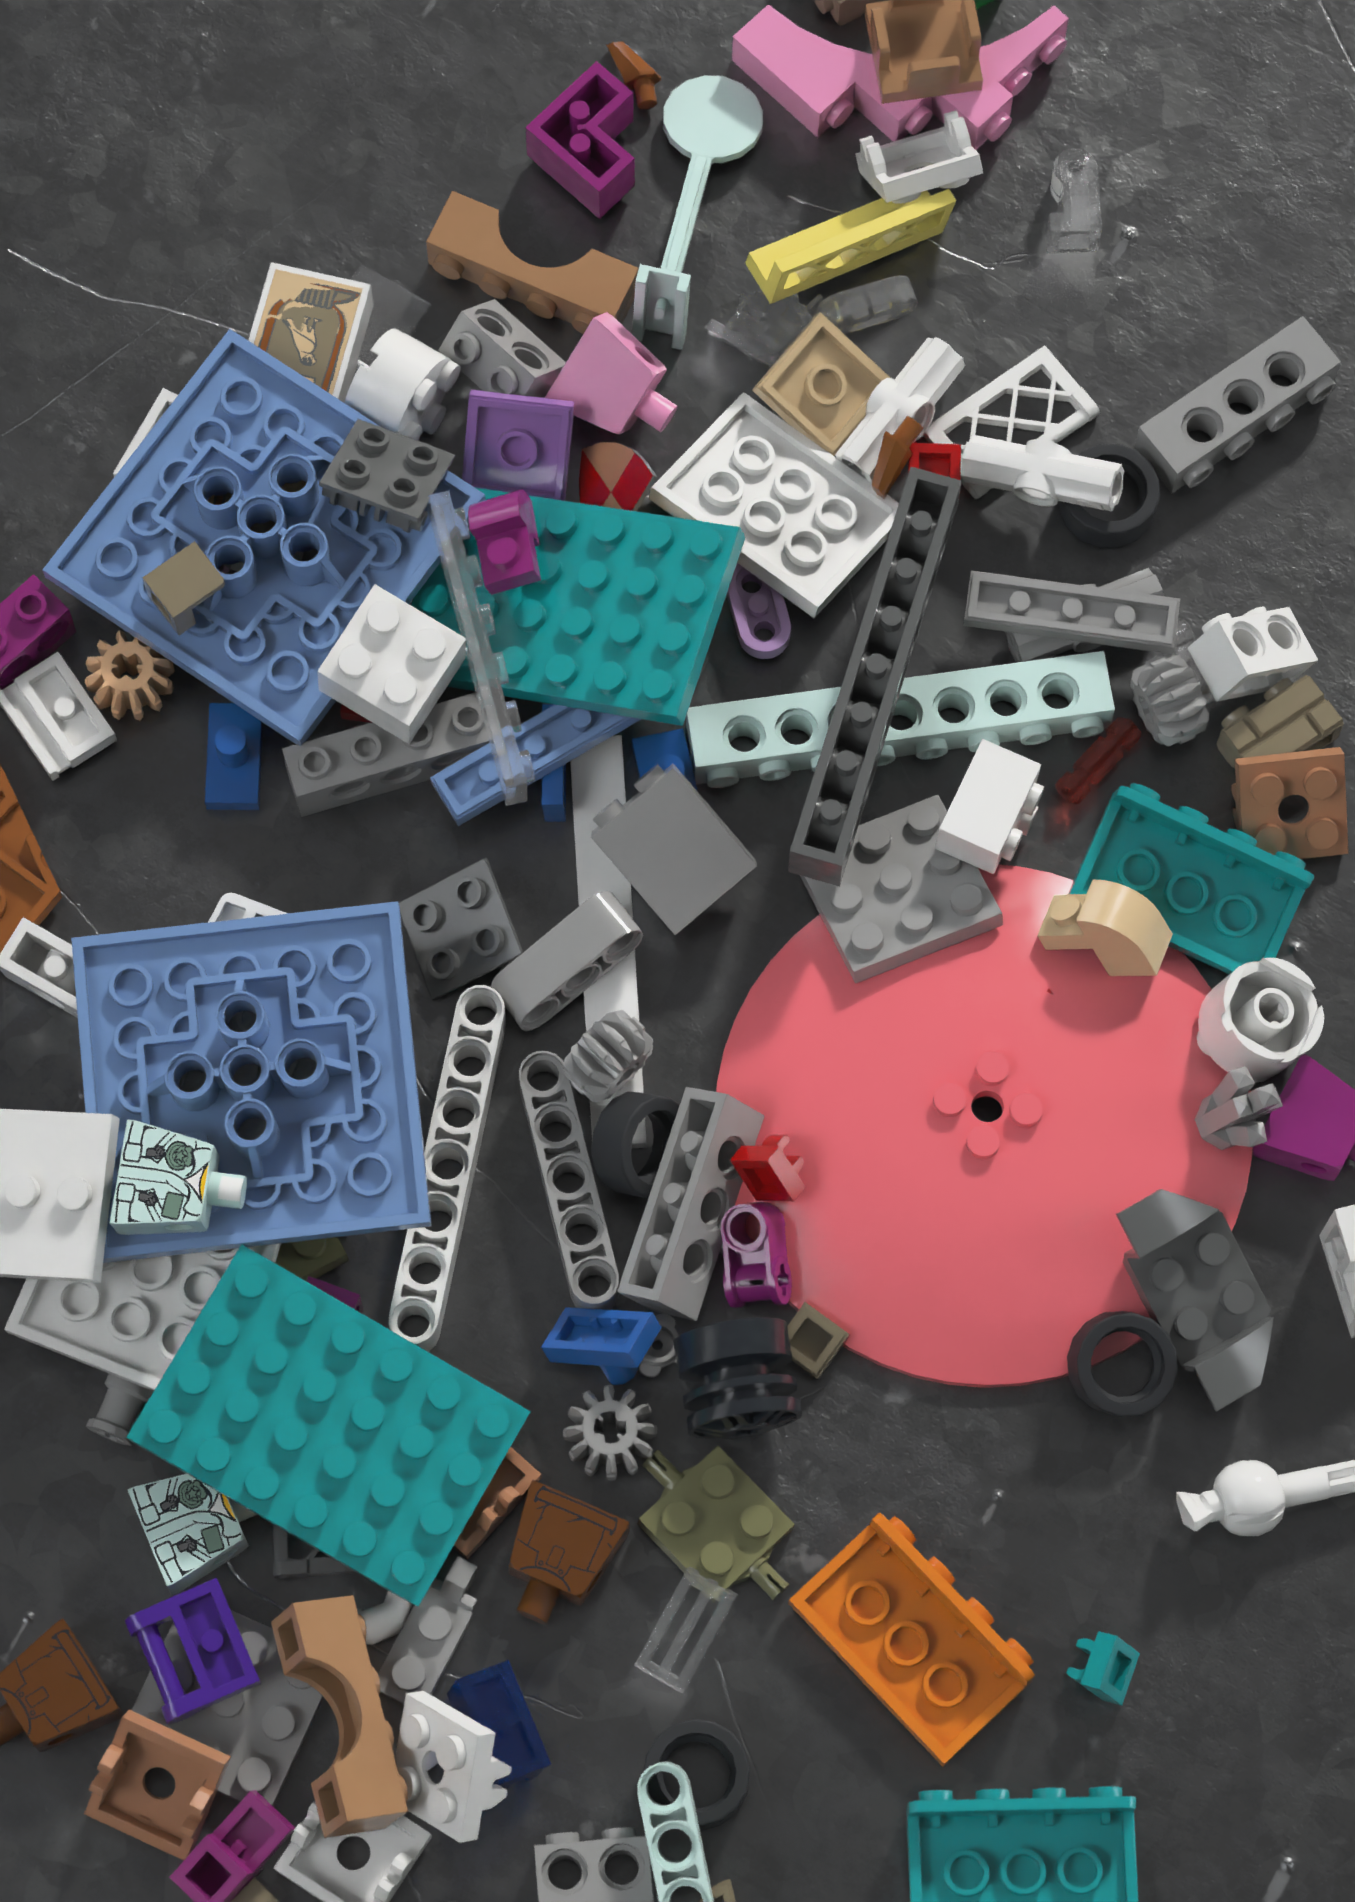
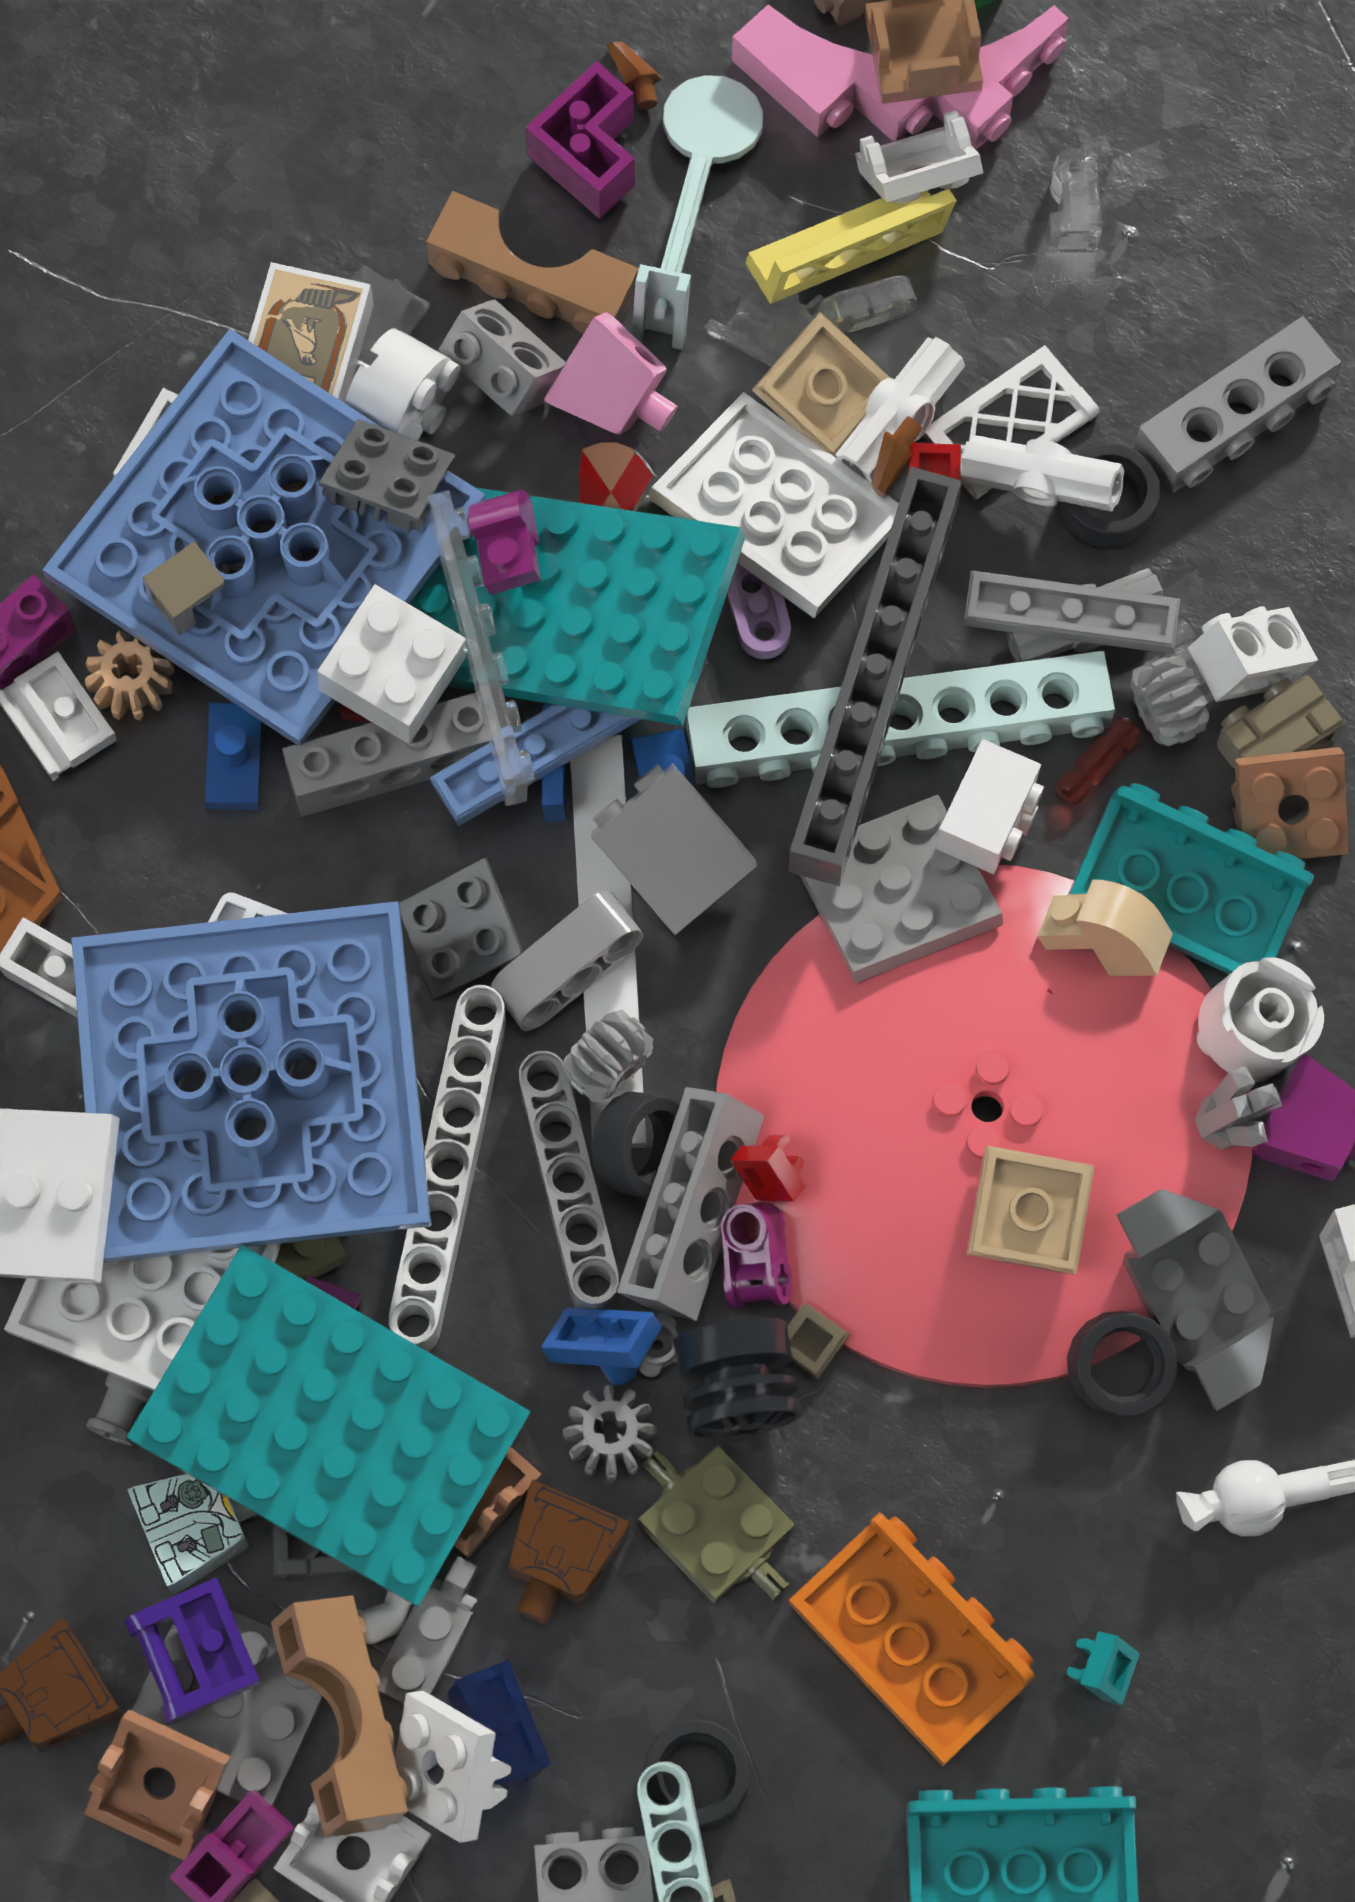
light aqua torso [110,1119,247,1235] -> none
medium lavender plate [462,390,575,501] -> none
clear tile [634,1566,738,1693] -> none
none -> tan plate [966,1146,1095,1275]

